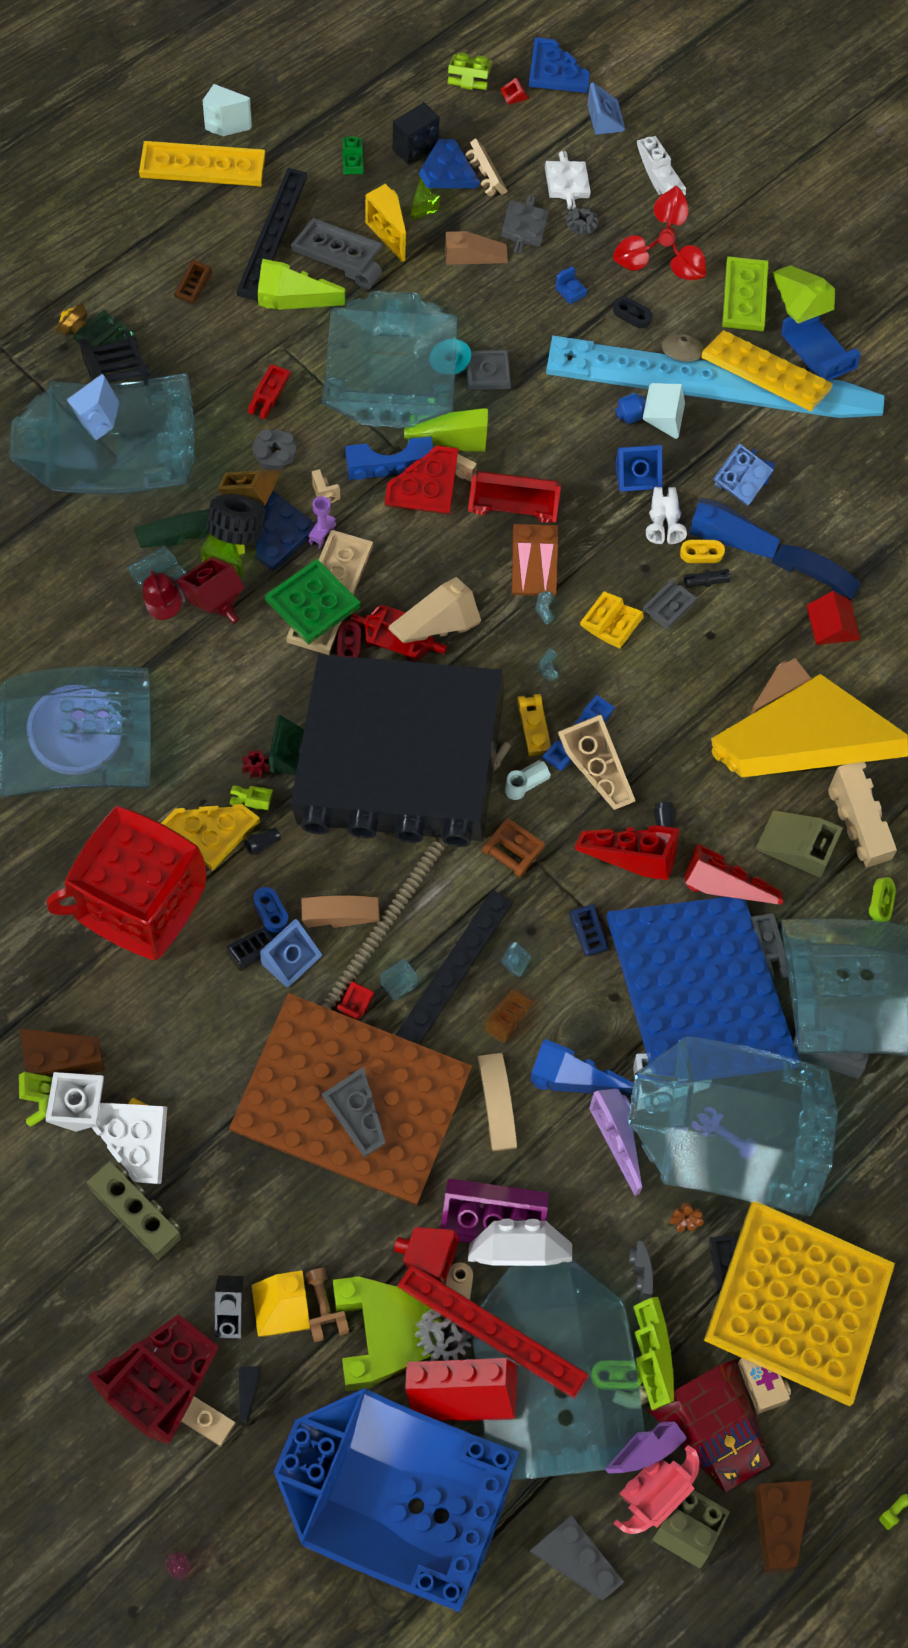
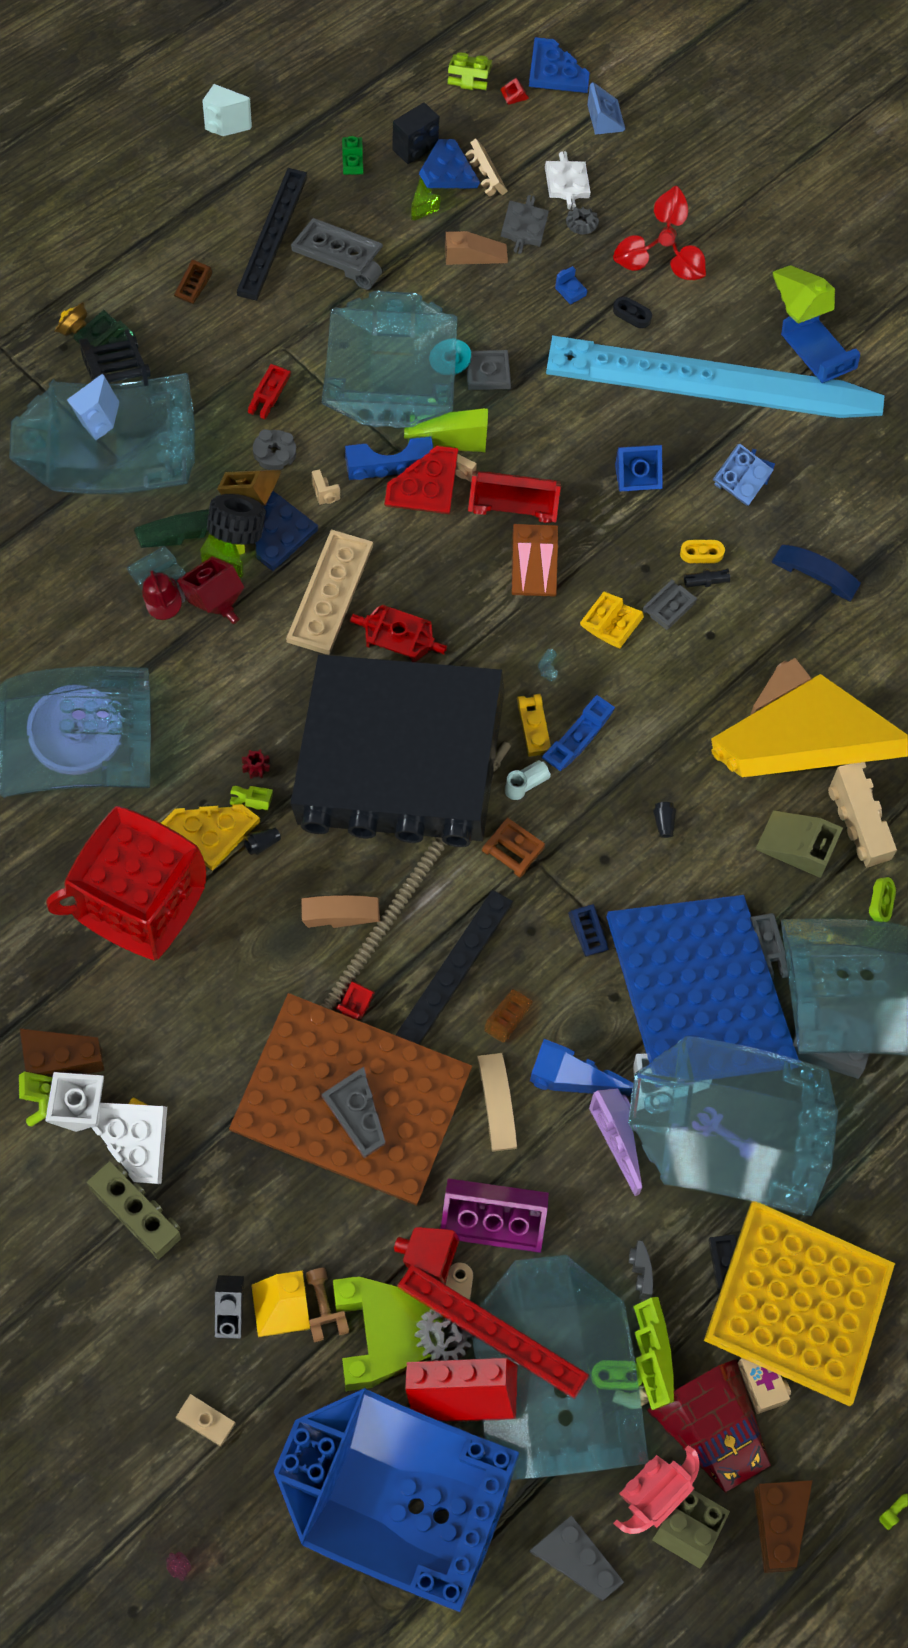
dark red wedge [88,1314,219,1445] -> none
yellow plate [139,141,265,186] -> none
black slope [226,926,275,971] -> none
black slope [239,1366,261,1426] -> none
blue plate [253,887,288,932] -> none
lime wedge [258,259,346,310] -> none
medium blue slope [260,919,322,987] -> none
green plate [265,559,361,645] -> none
clear green slope [269,715,304,776] -> none
medium lavender bar [309,496,336,549] -> none
dark red plate [337,621,361,658] -> none
yellow slope [365,184,406,262] -> none
clear light blue panel [380,959,419,1001] -> none
tan wedge [388,577,481,643] -> none
white wedge [468,1219,572,1265] -> none
clear light blue plate [500,942,531,976] -> none
clear light blue arm [535,591,554,624] -> none
tan wedge [558,715,635,810] -> none
red wedge [575,825,679,880] -> none
medium lavender slope [605,1421,687,1473] -> none
blue head [615,393,646,424] -> none
white slope [637,136,686,195] -> none
light aqua slope [643,383,685,439] -> none
white piece [646,487,687,544] -> none
dark tan dish [662,334,704,362] -> none
dark orange plant [670,1203,704,1232] -> none
wedge [685,843,784,905] -> none
blue wedge [689,497,780,559] -> none
yellow plate [701,330,833,412] -> none
lime plate [722,256,768,331] -> none
red slope [807,591,860,645] -> none

